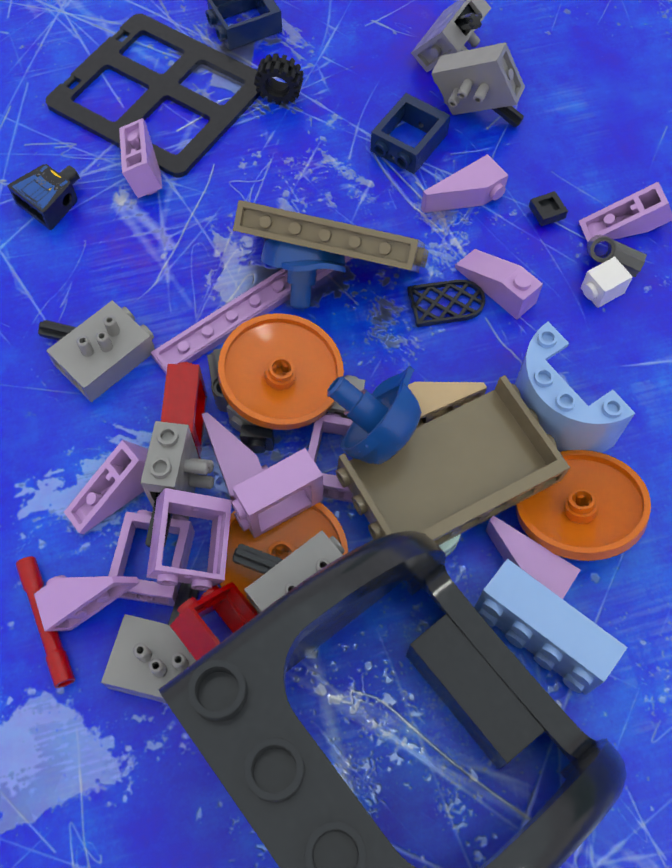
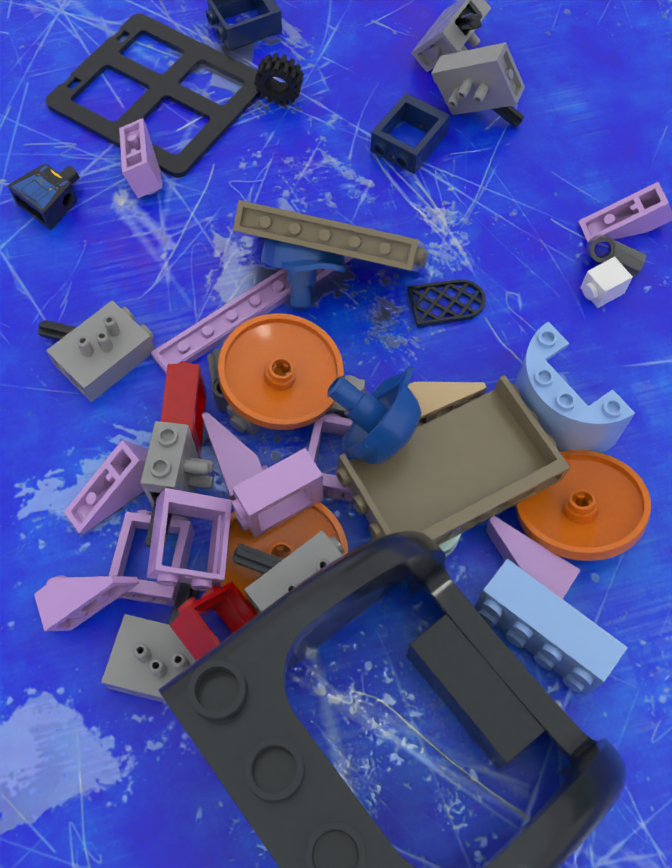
red piece [16,556,75,688] -> none
black plate [240,425,275,453] -> none
lavender slope [421,154,508,213] -> none
lavender slope [455,249,543,320] -> none
black plate [529,191,568,227] -> none

